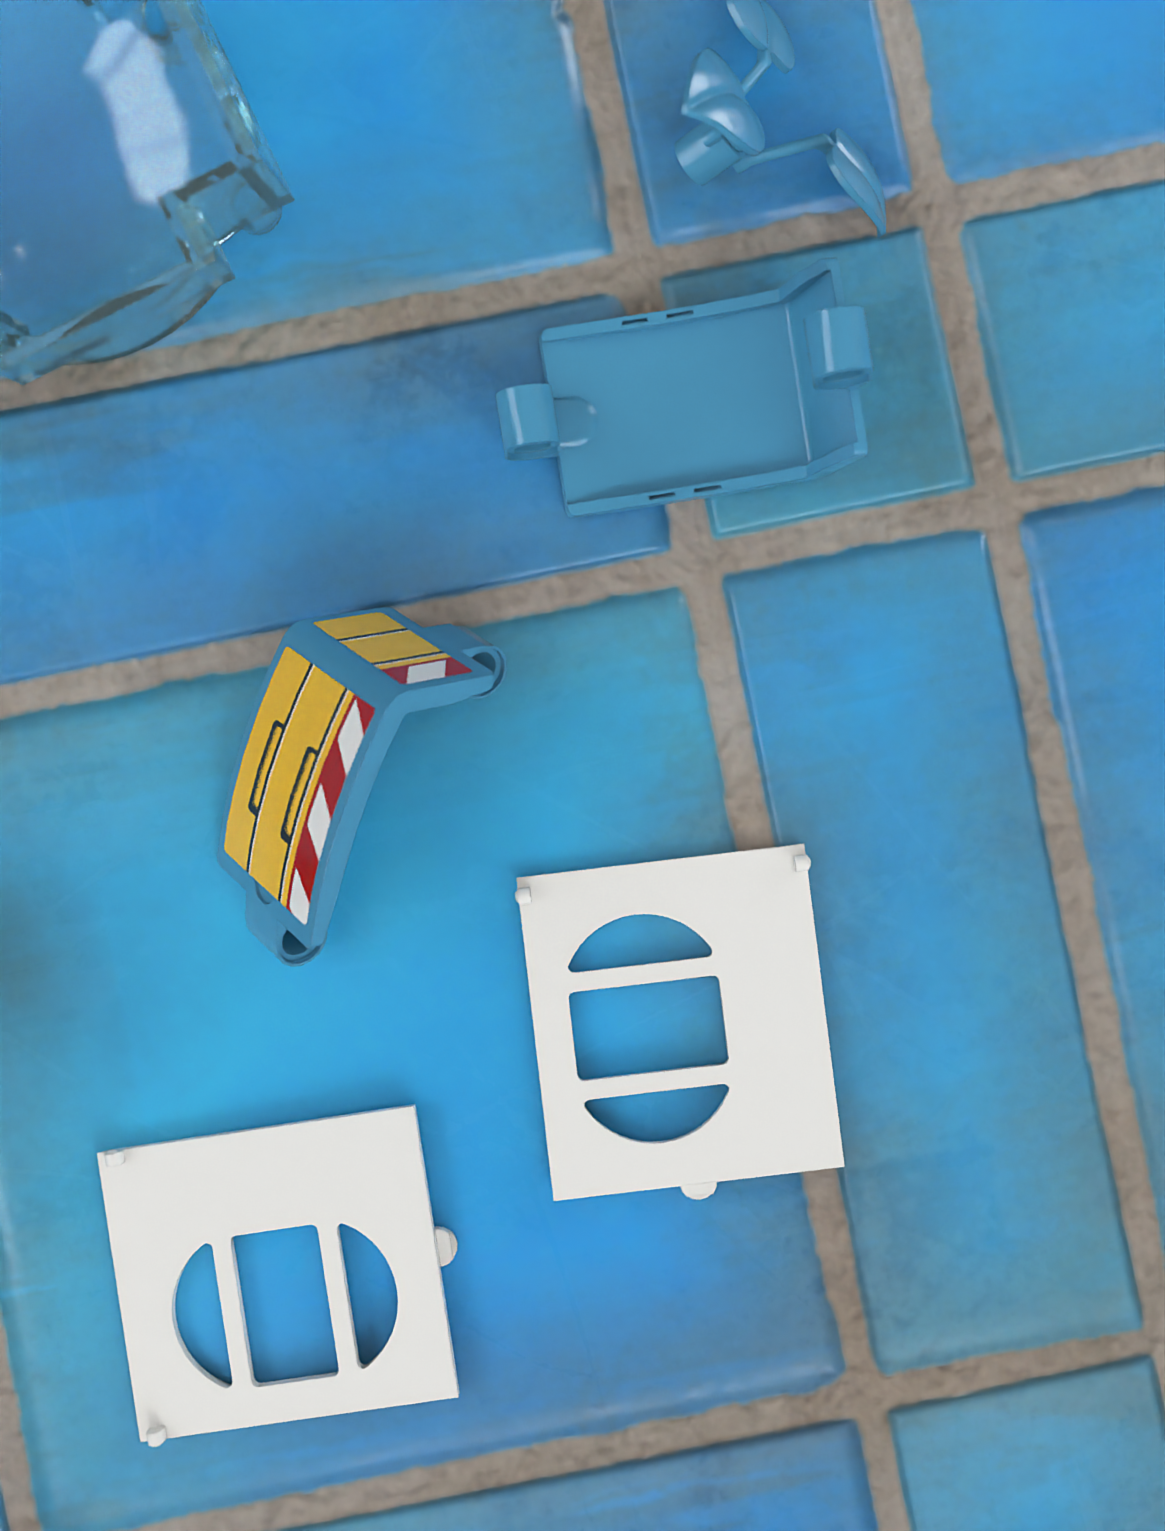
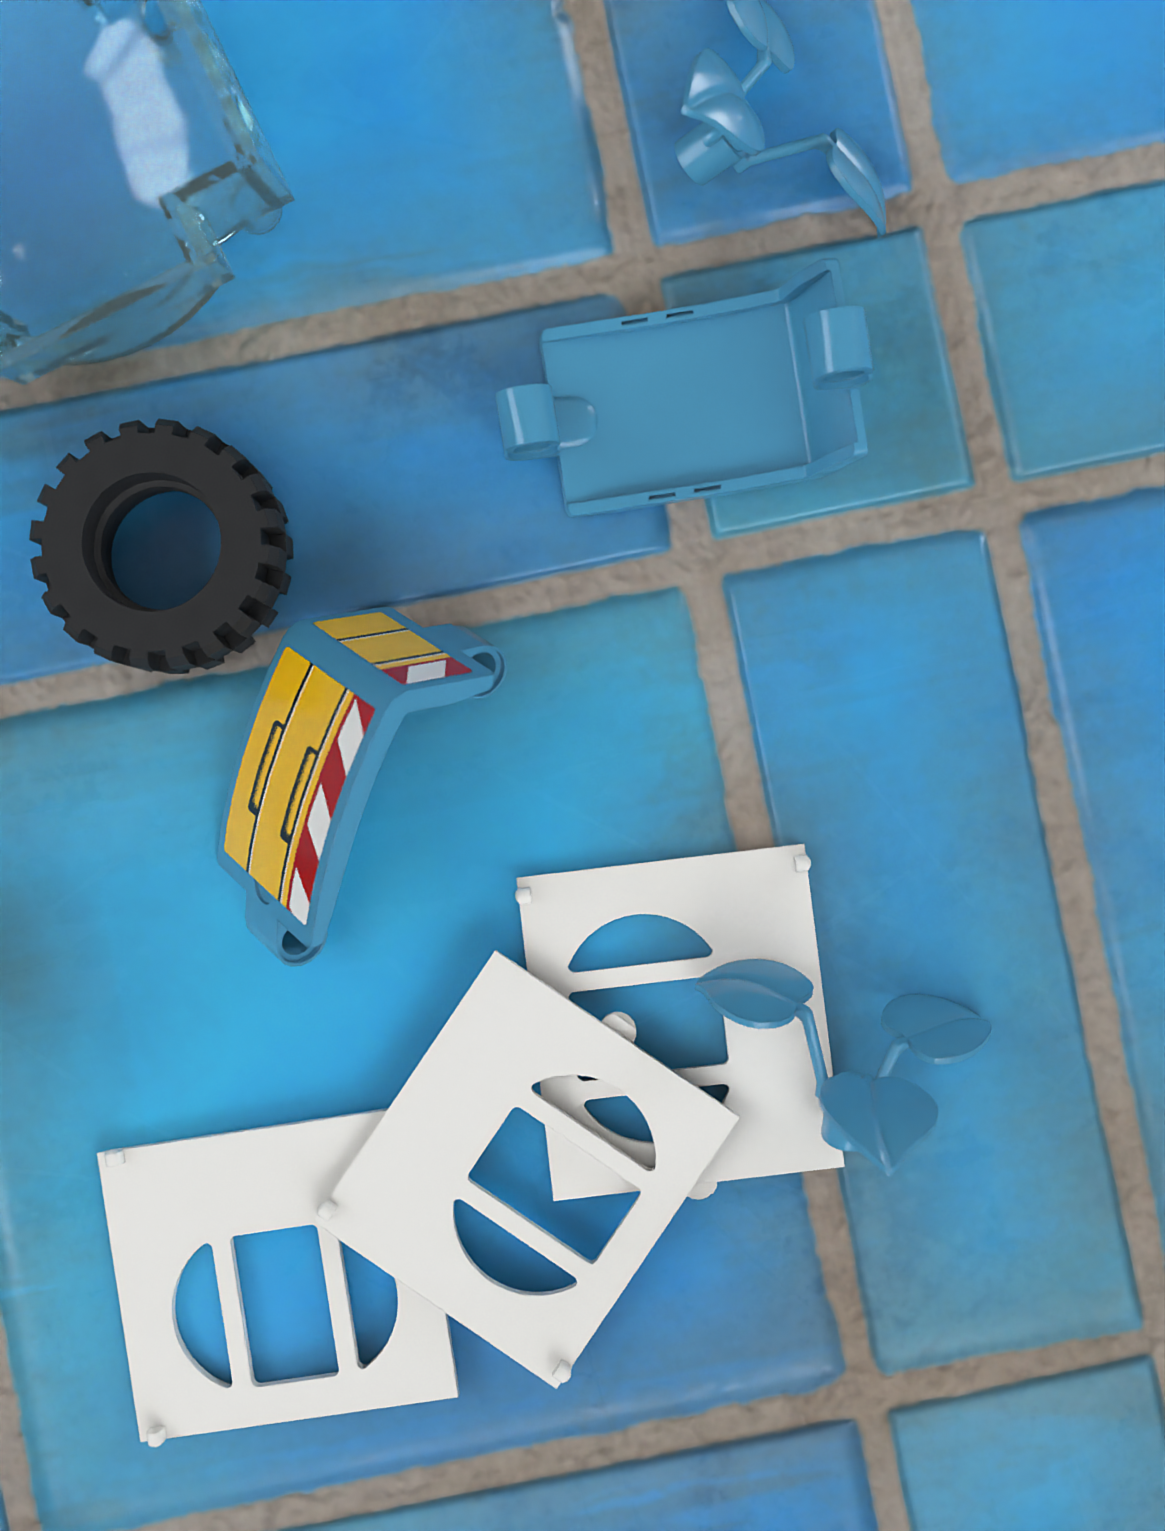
none -> black tyre [29,419,294,674]
none -> white door [313,950,740,1389]
none -> dark azure plant [695,959,992,1176]

